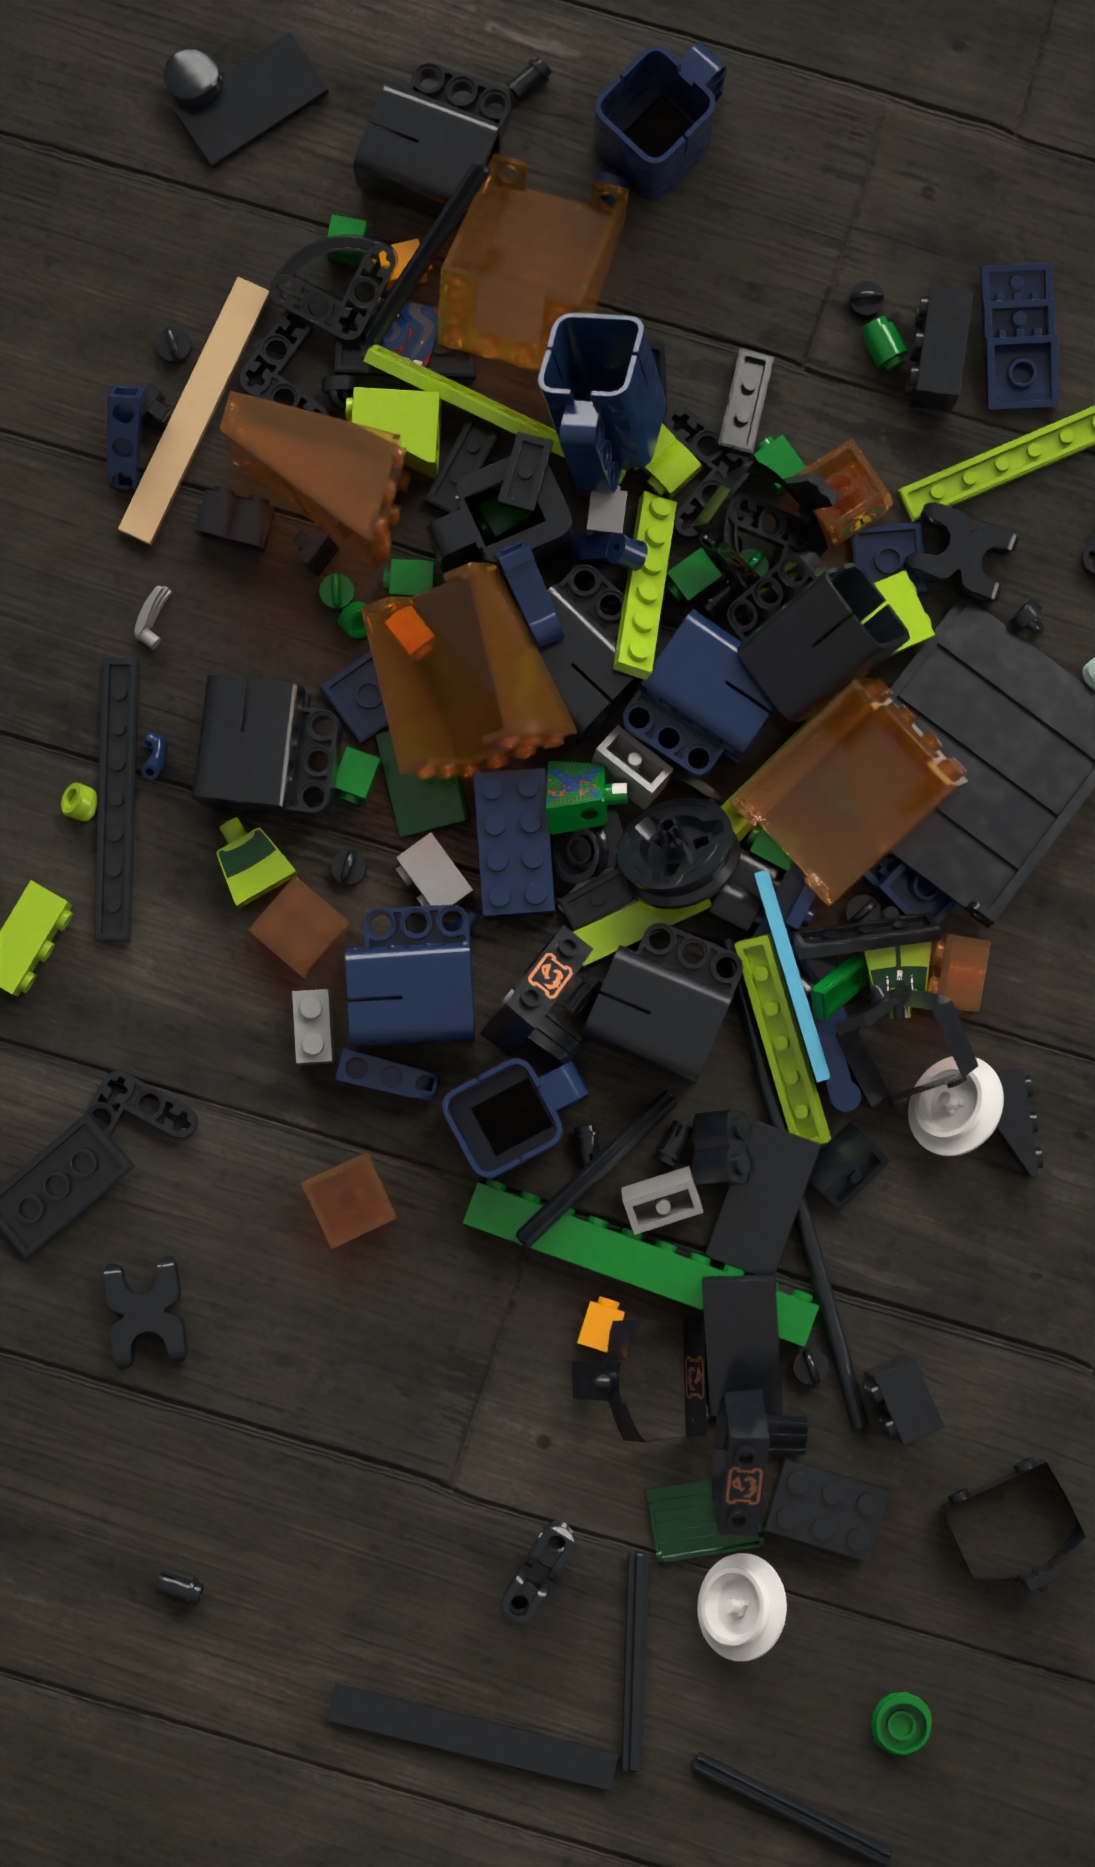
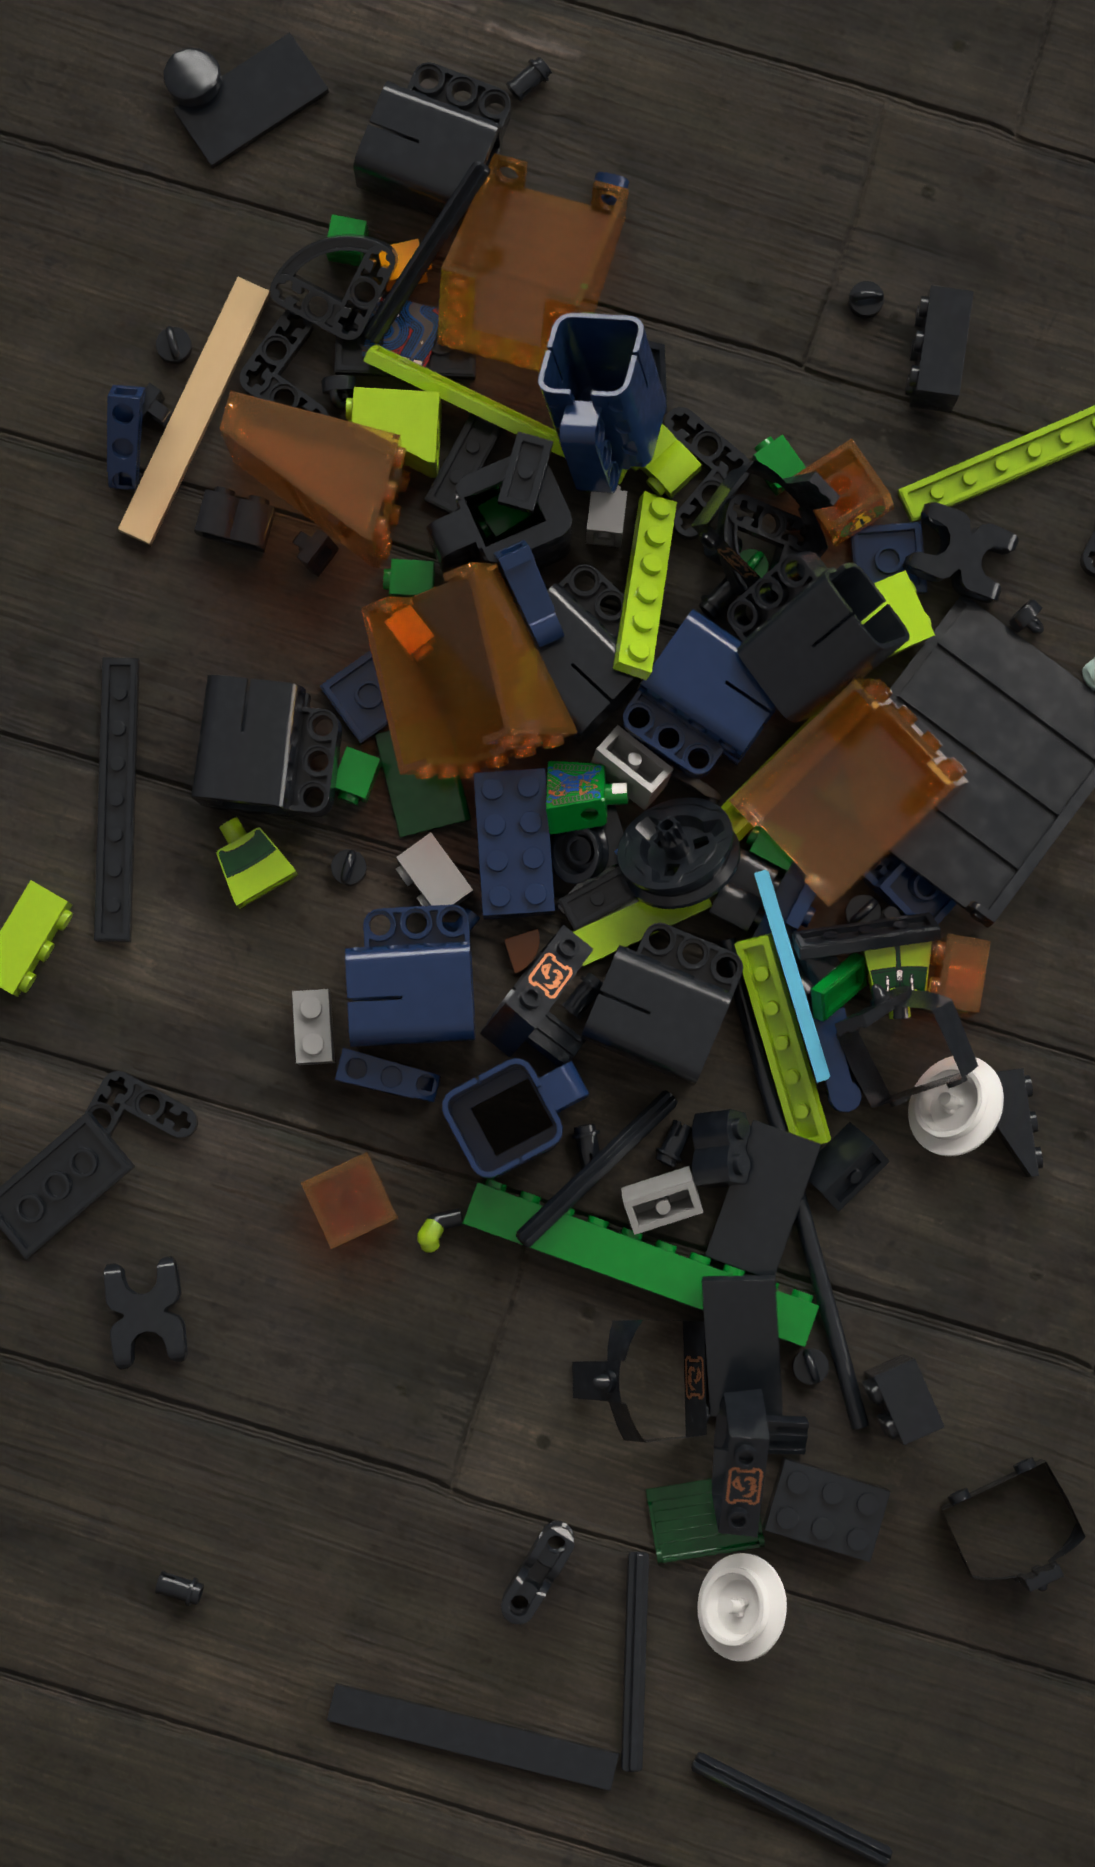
lime tile [61,782,98,821] -> none
light grey piece [134,586,172,650] -> none
dark blue arm [141,731,168,780] -> none
clear orange brick [248,876,352,980] -> none
green tile [319,573,355,611] -> none
green tile [337,601,376,639] -> none
dark blue leg [564,533,648,580] -> none
light orange brick [577,1296,625,1353] -> none
dark blue piece [594,42,727,200] -> none
green brick [665,548,722,607] -> none
tile [716,348,774,458] -> none
green brick [860,316,909,372] -> none
green piece [871,1692,932,1756] -> none
dark blue slope [980,262,1059,410] -> none
none -> arm [417,1208,463,1253]
none -> reddish brown tile [504,929,540,974]

